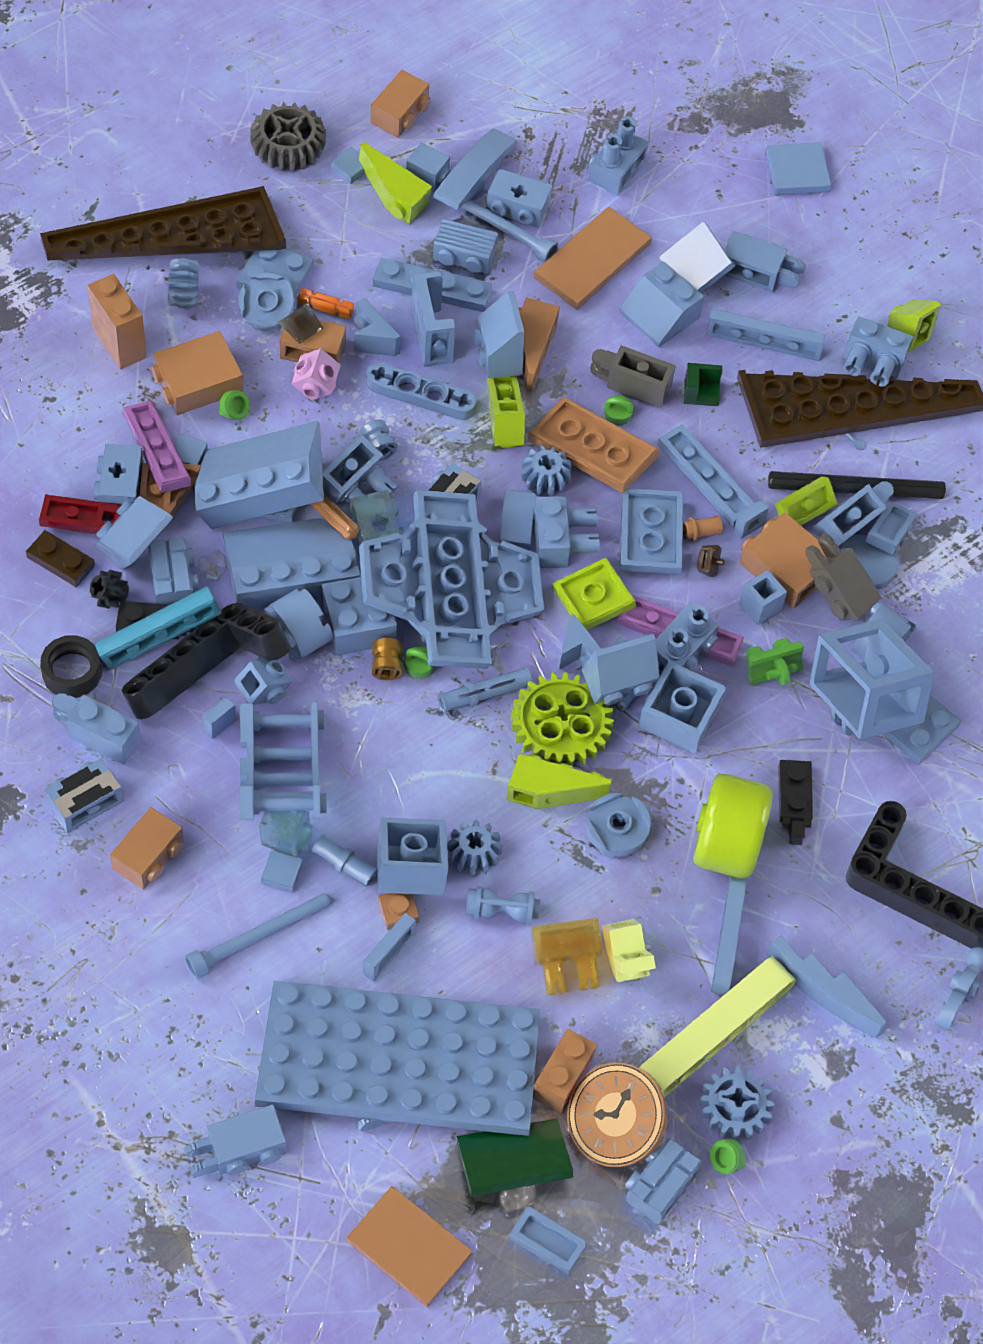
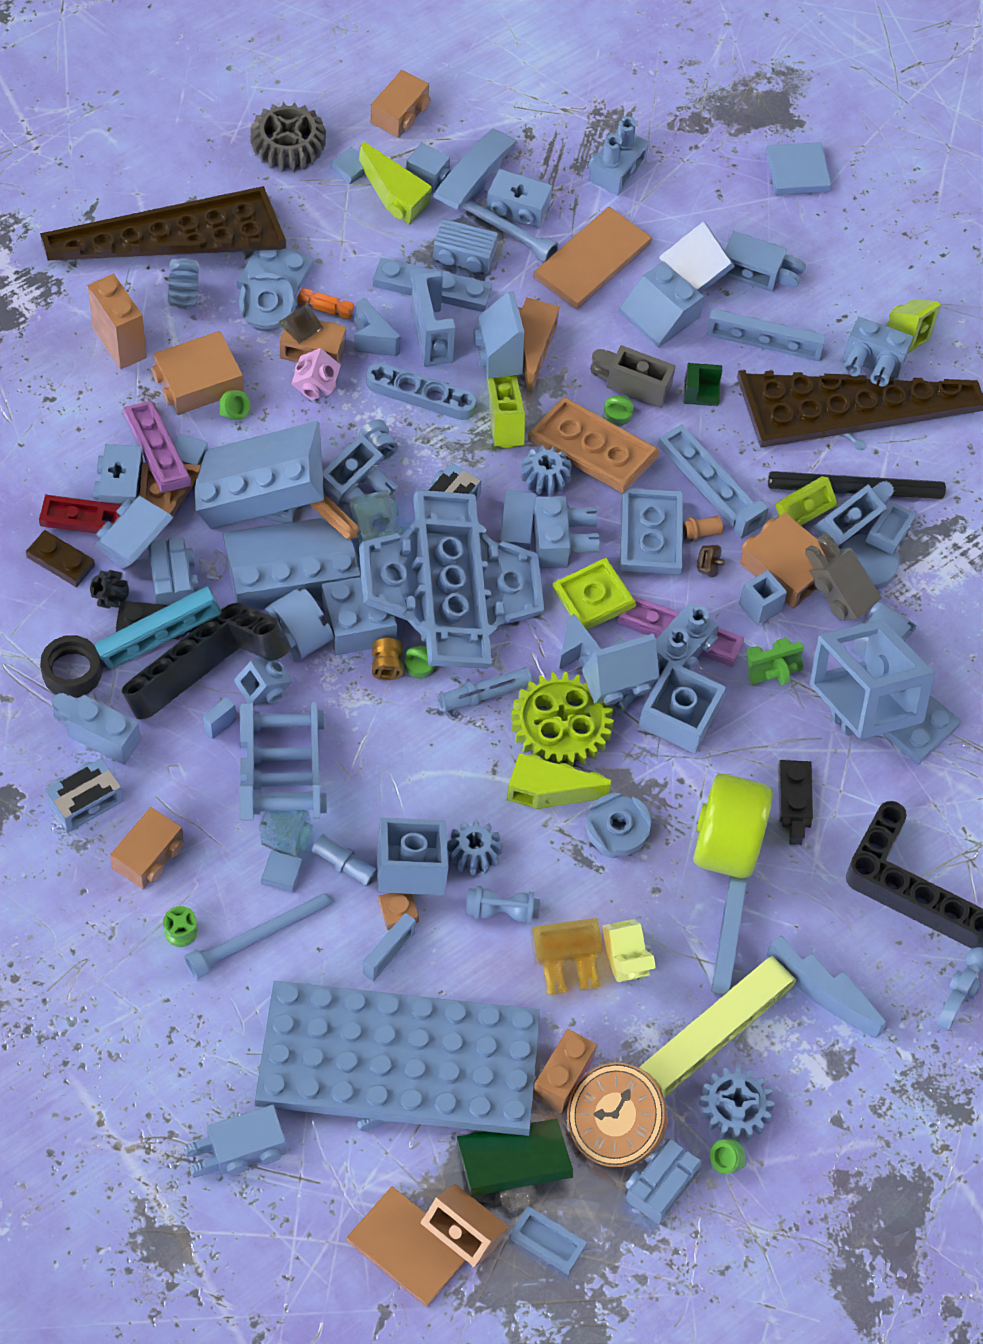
none -> bright green wheel [163,906,197,947]
none -> medium nougat brick [421,1184,509,1267]

